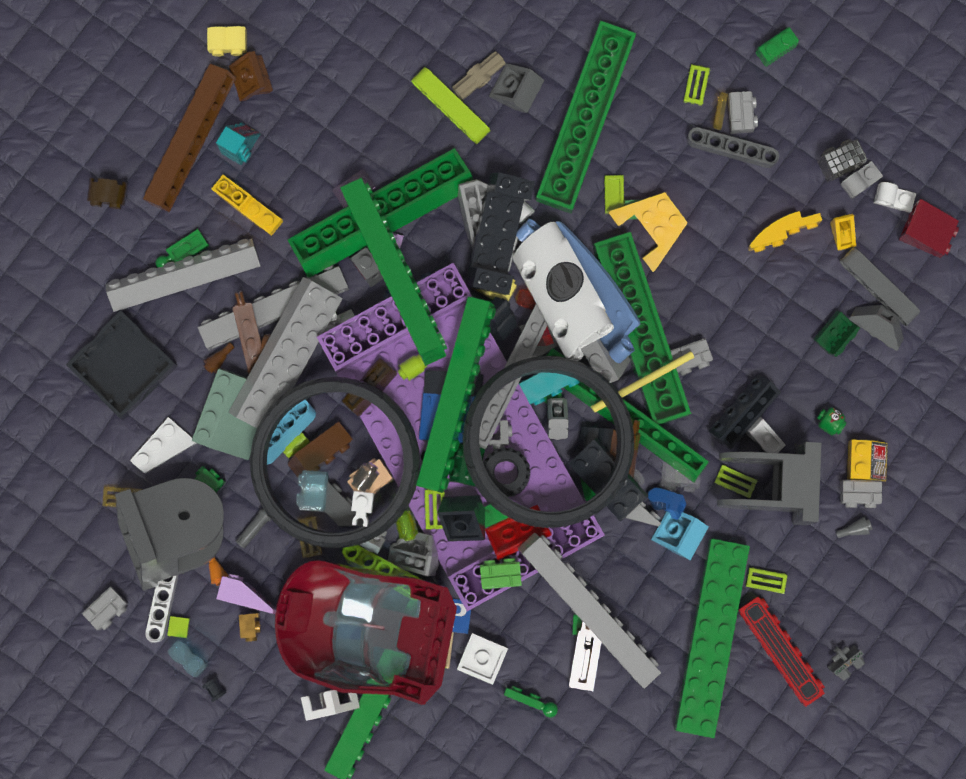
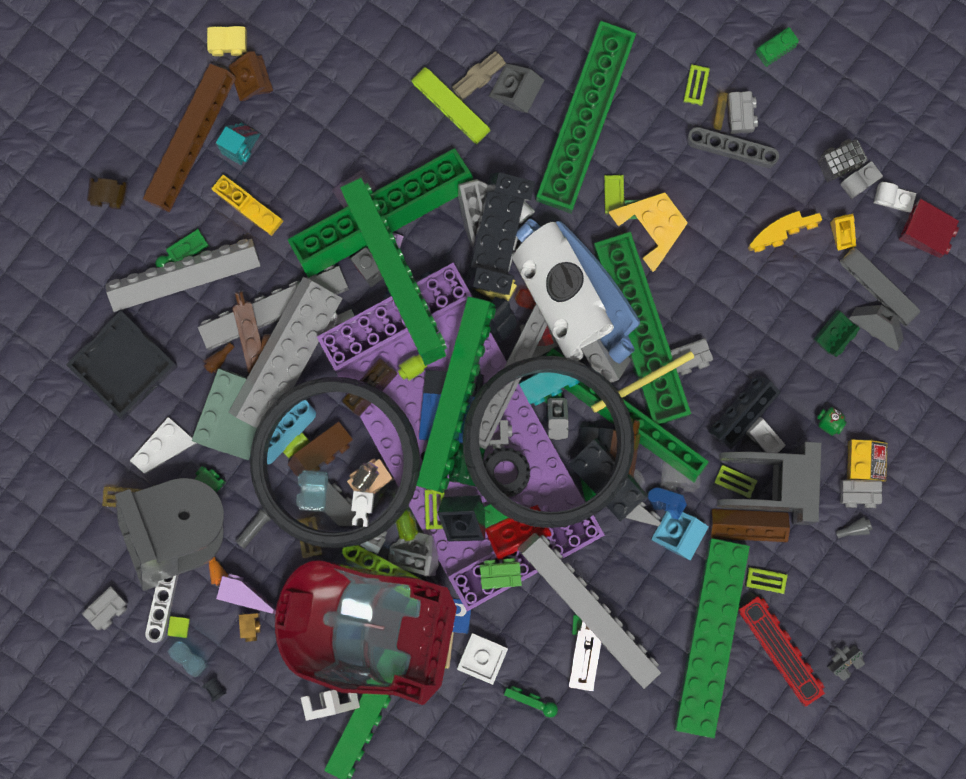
none -> reddish brown panel [711,509,790,542]

